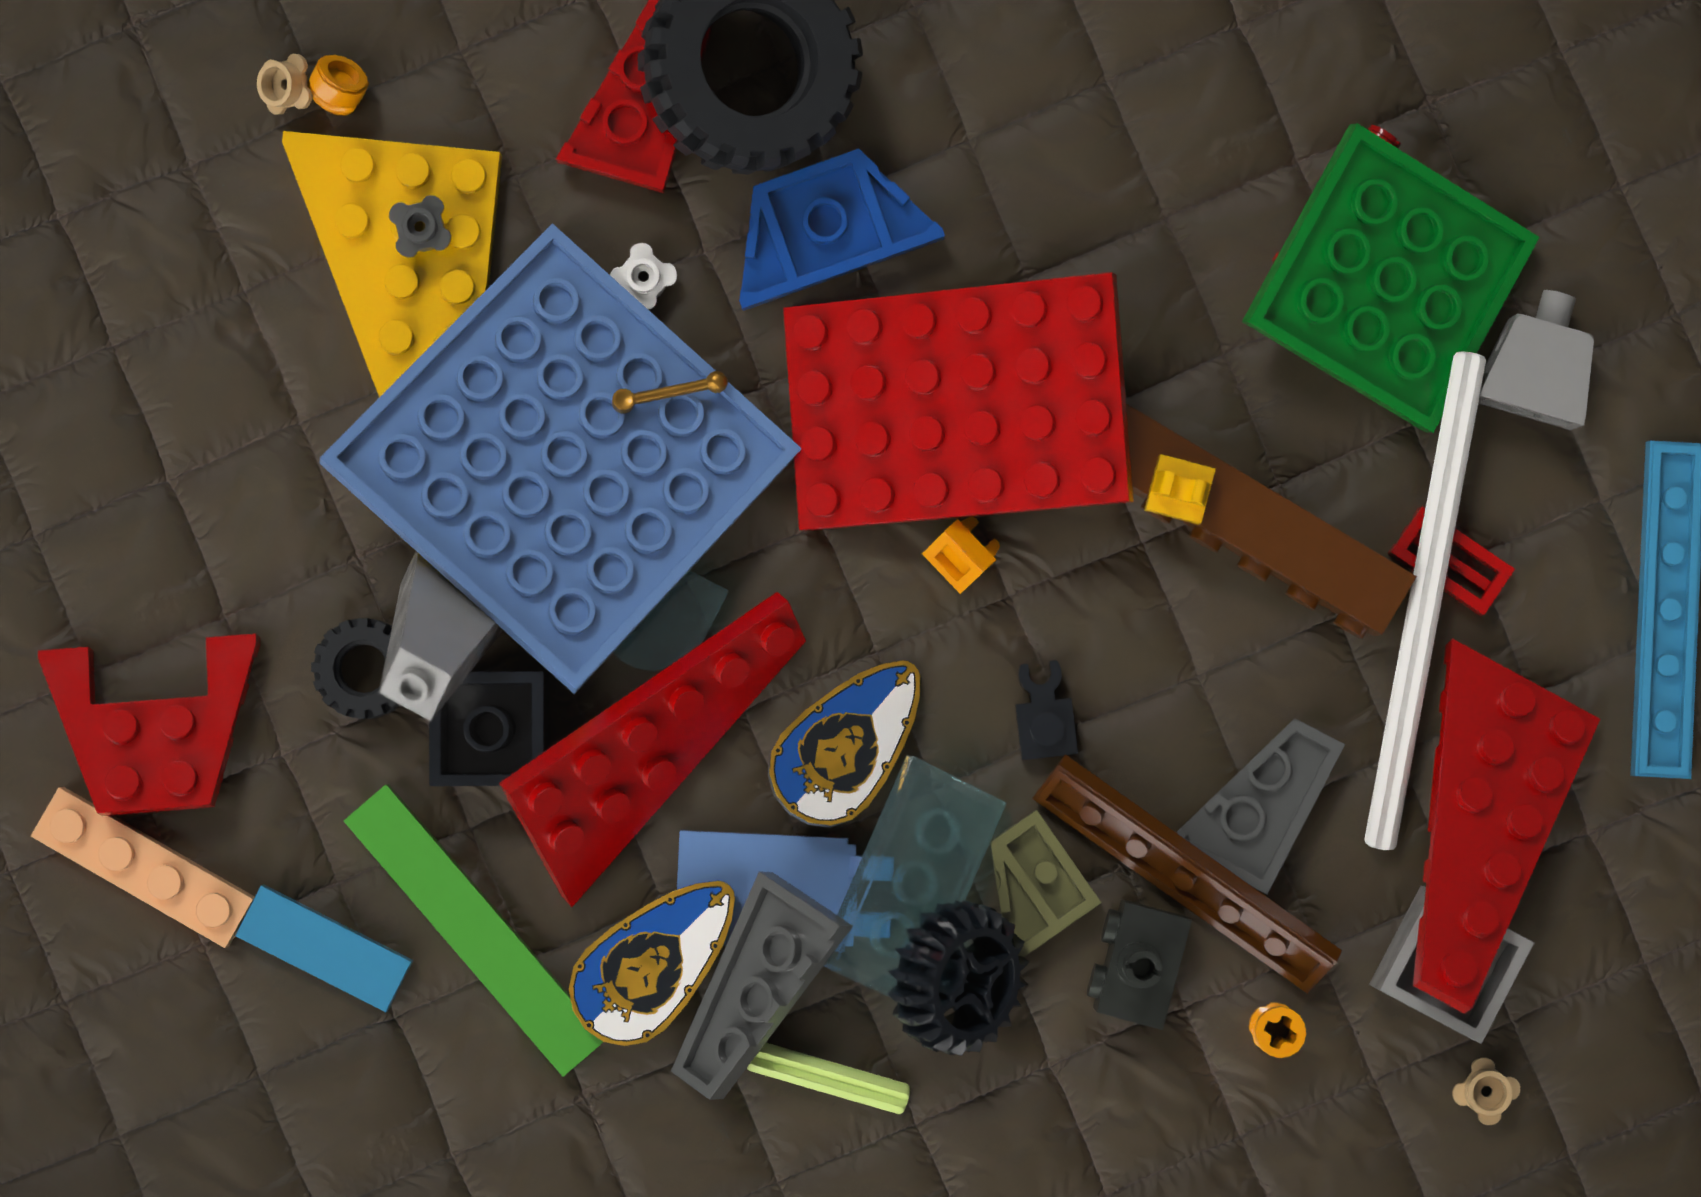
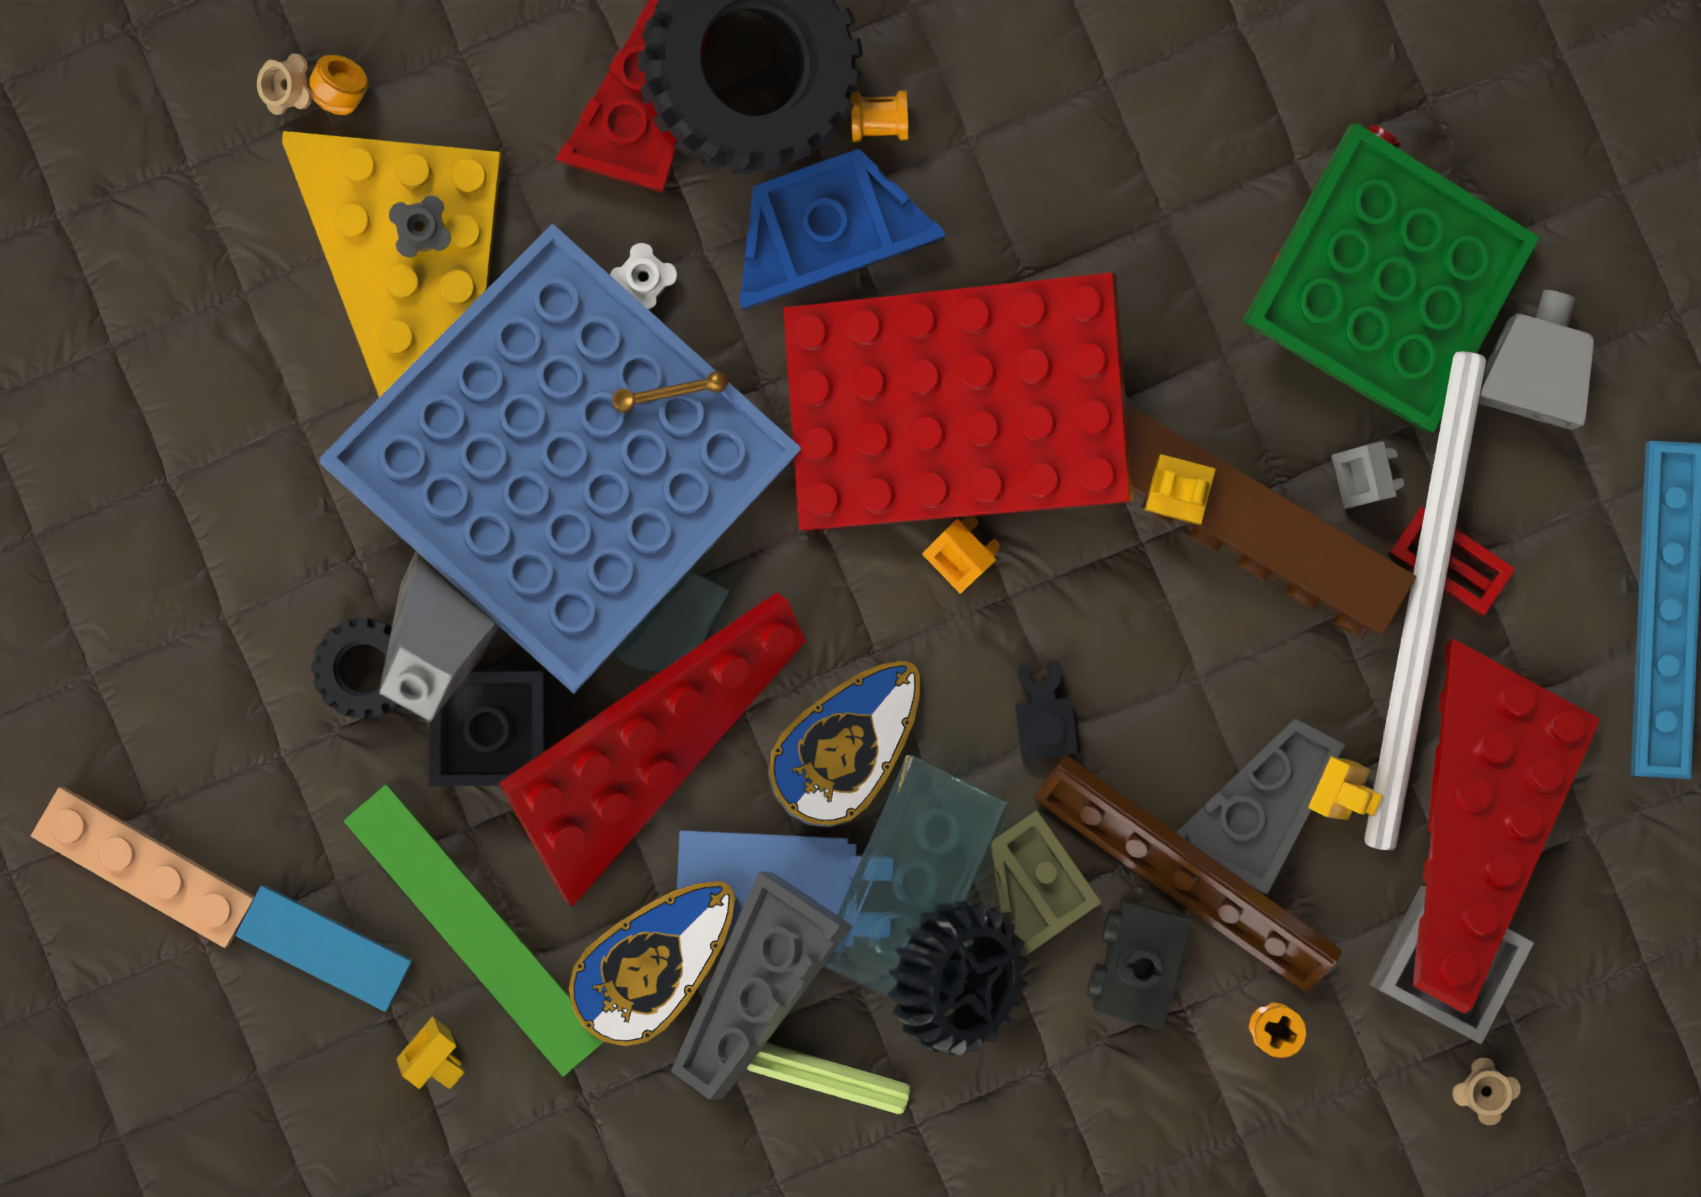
red wing [38,633,261,816] -> none
none -> yellow tile [396,1016,465,1090]
none -> light orange bush [851,90,908,142]
none -> yellow tile [1308,756,1384,820]
none -> light grey tile [1331,441,1404,509]

